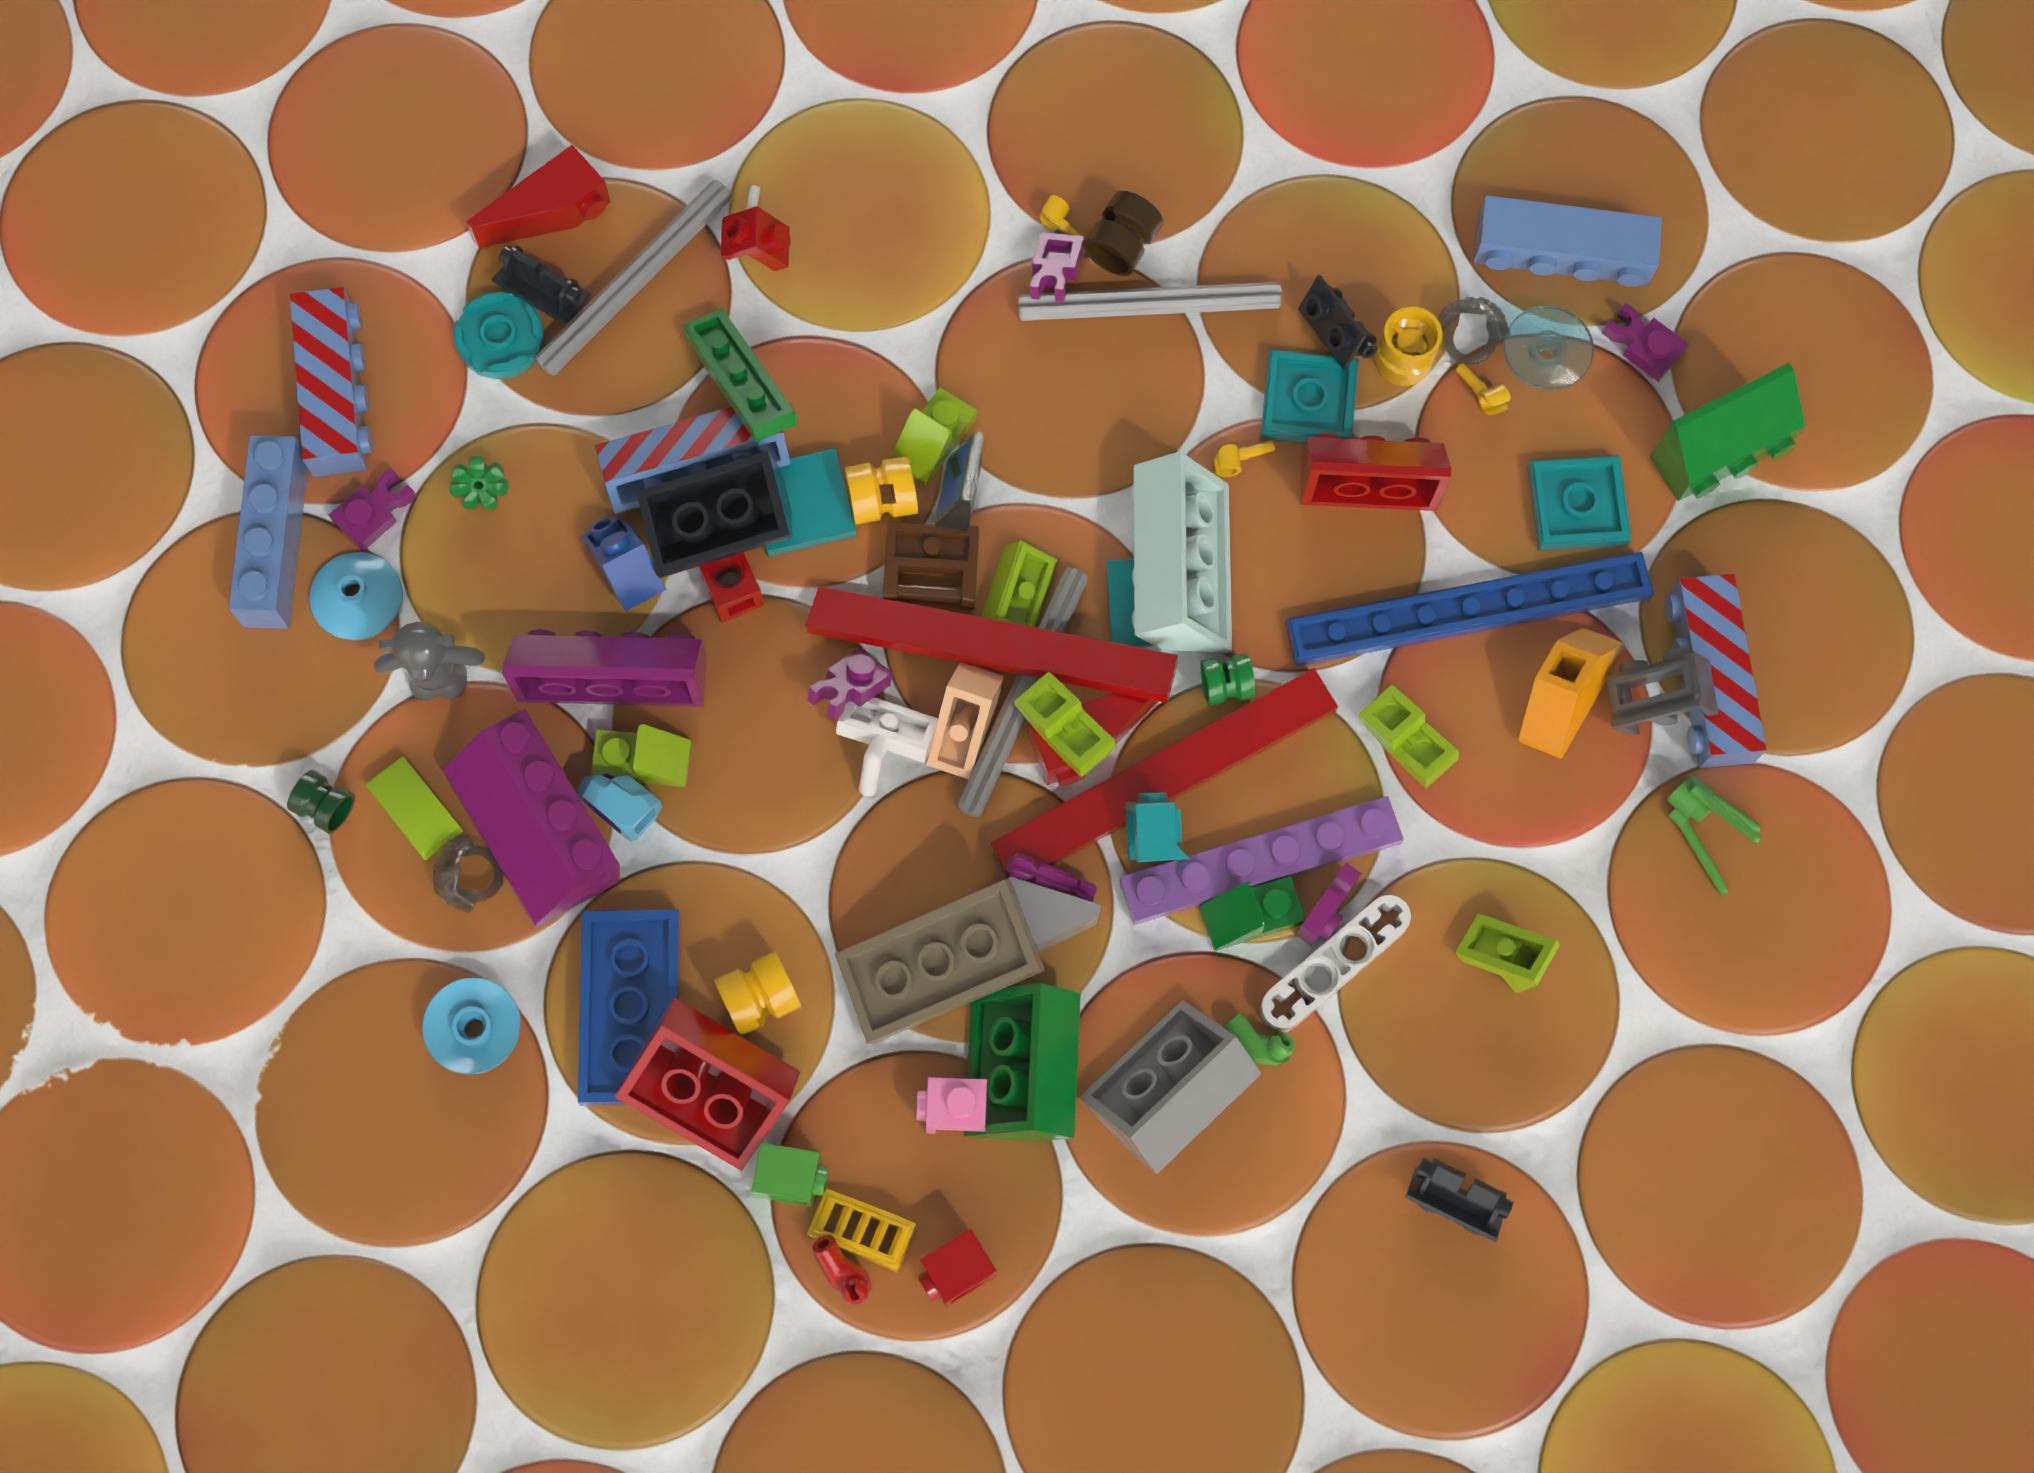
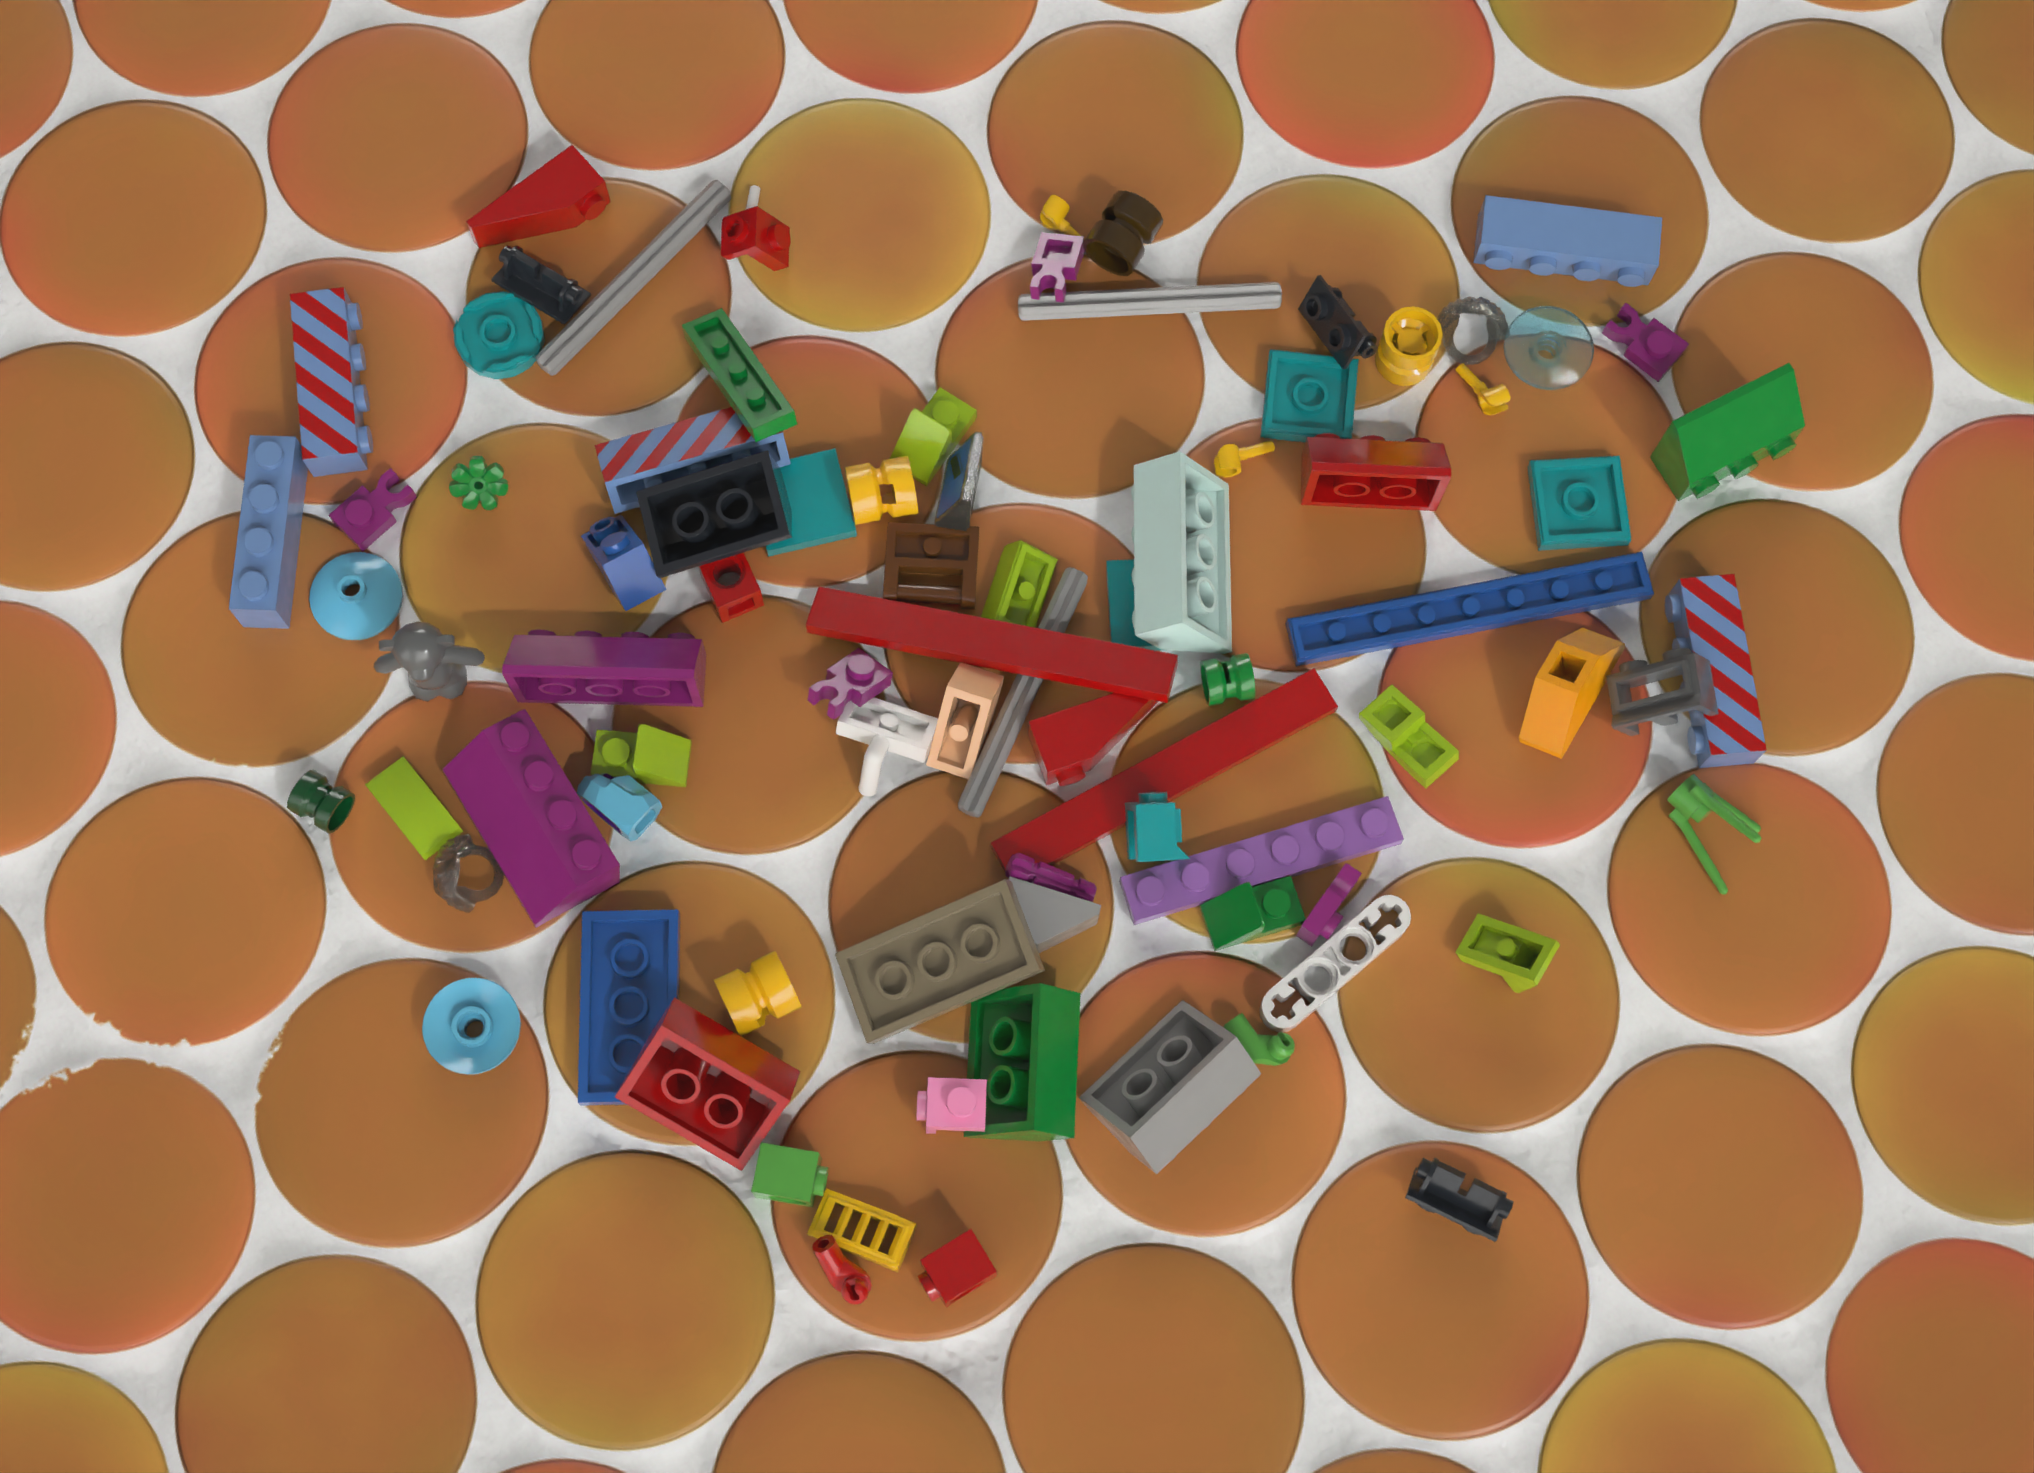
lime slope [1014,672,1116,778] -> none

